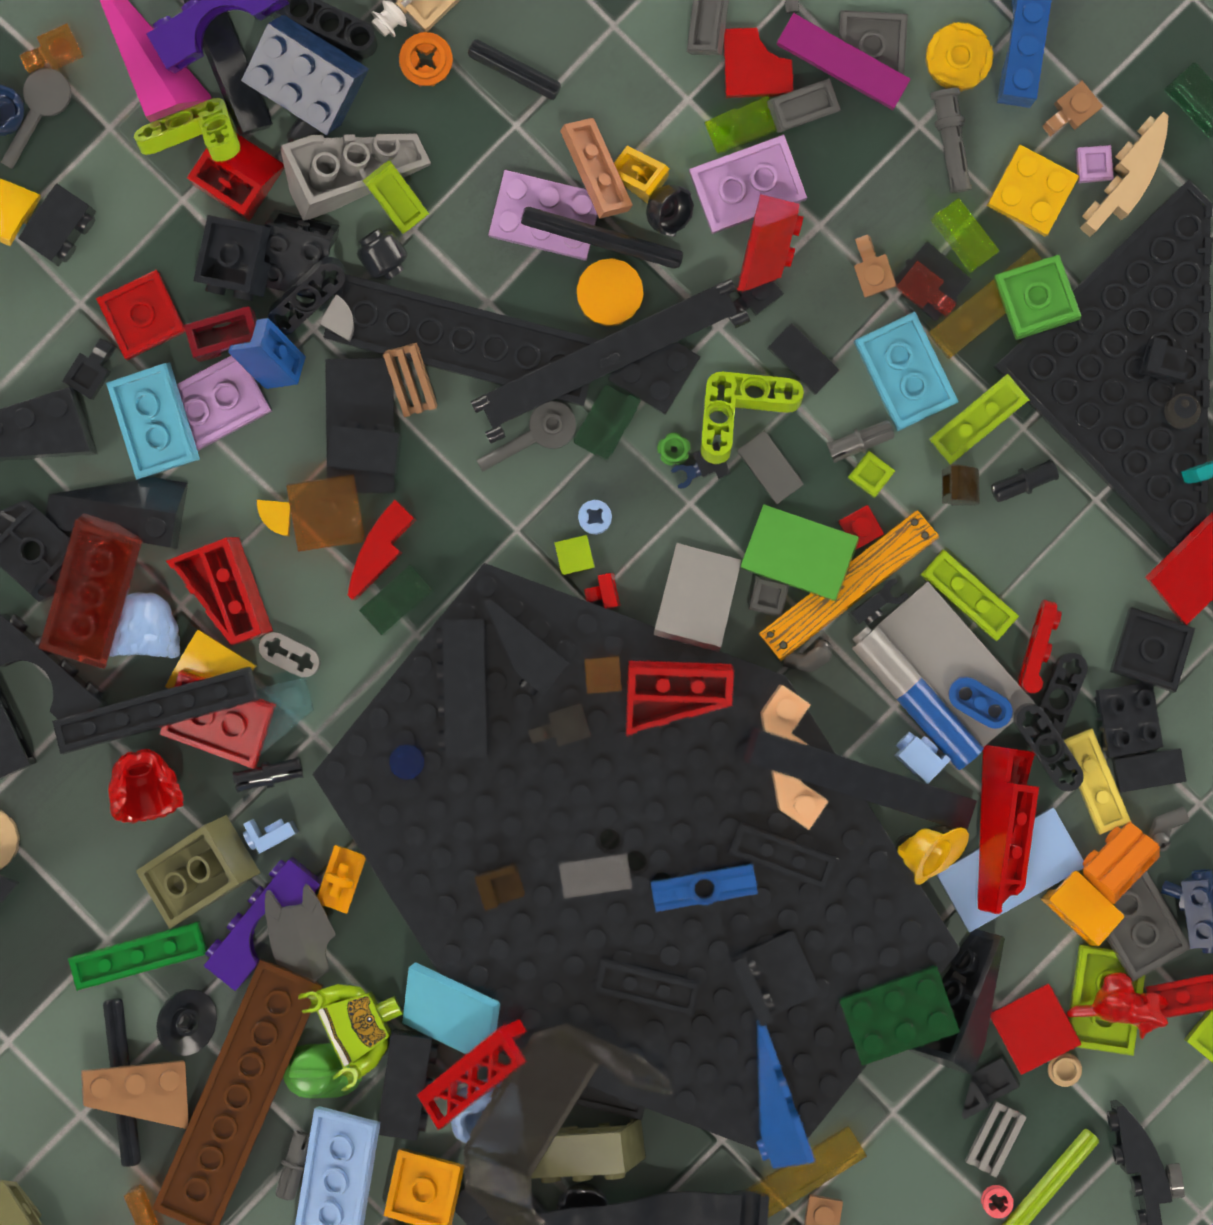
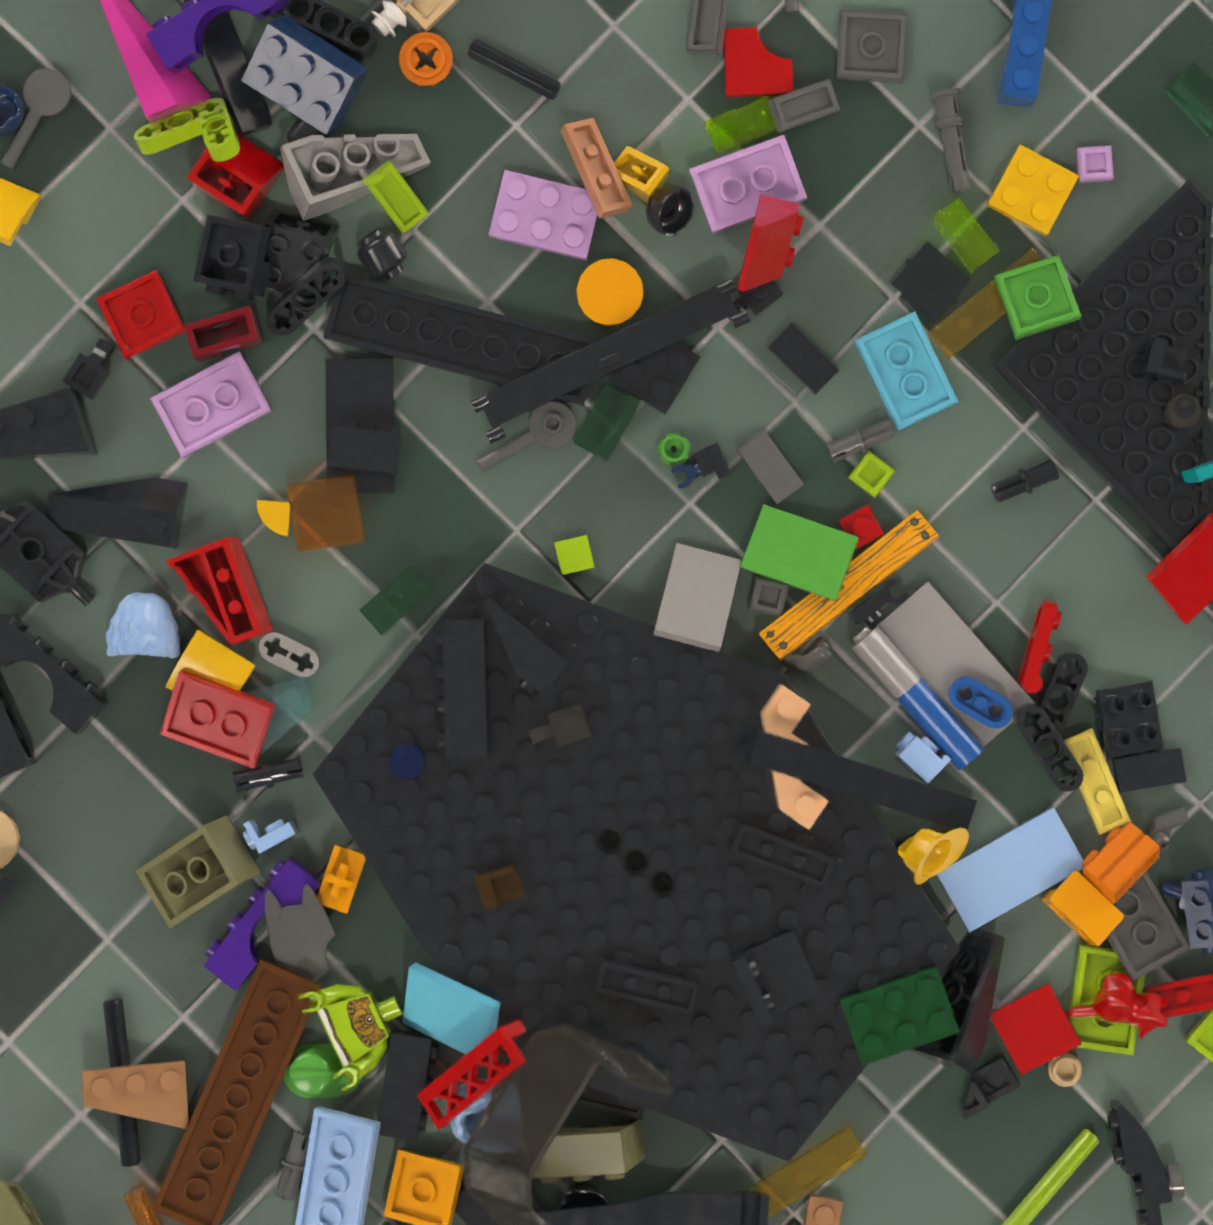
black brick [18,183,97,266] -> none
clear orange plate [19,23,84,73] -> none
clear red slope [39,513,143,669] -> none
black tile [52,667,260,755] -> none
green tile [68,921,207,991] -> none
medium azure tile [106,363,200,480] -> none
red hair [108,749,184,824] -> none
black dish [156,989,217,1056] -> none
blue panel [228,318,306,389] -> none
light grey tile [319,294,354,342] -> none
red slope [347,500,416,601] -> none
medium nougat tile [383,342,438,417] -> none
black axle [521,206,683,269] -> none
clear tile [559,853,632,898] -> none
light blue wheel [578,500,612,535] -> none
red tile [584,573,621,609] -> none
clear orange tile [585,657,622,694] -> none
red wedge [626,660,733,736] -> none
blue piece [651,864,758,912] -> none
lime beam [701,372,804,464] -> none
blue wedge [756,1020,815,1168] -> none
magenta tile [776,13,911,110] -> none
medium nougat plate [854,235,897,298] -> none
clear red plate [896,260,957,317] -> none
lime tile [920,549,1019,641] -> none
yellow tile [925,22,993,91] -> none
lime tile [929,374,1029,465] -> none
dark brown slope [942,465,980,506] -> none
light grey tile [965,1100,1027,1178] -> none
red wedge [978,745,1039,914] -> none
coral bush [981,1185,1014,1218] -> none
medium nougat plate [1042,81,1103,137] -> none
tan slope [1080,112,1169,237] -> none
black tile [1110,607,1195,693] -> none

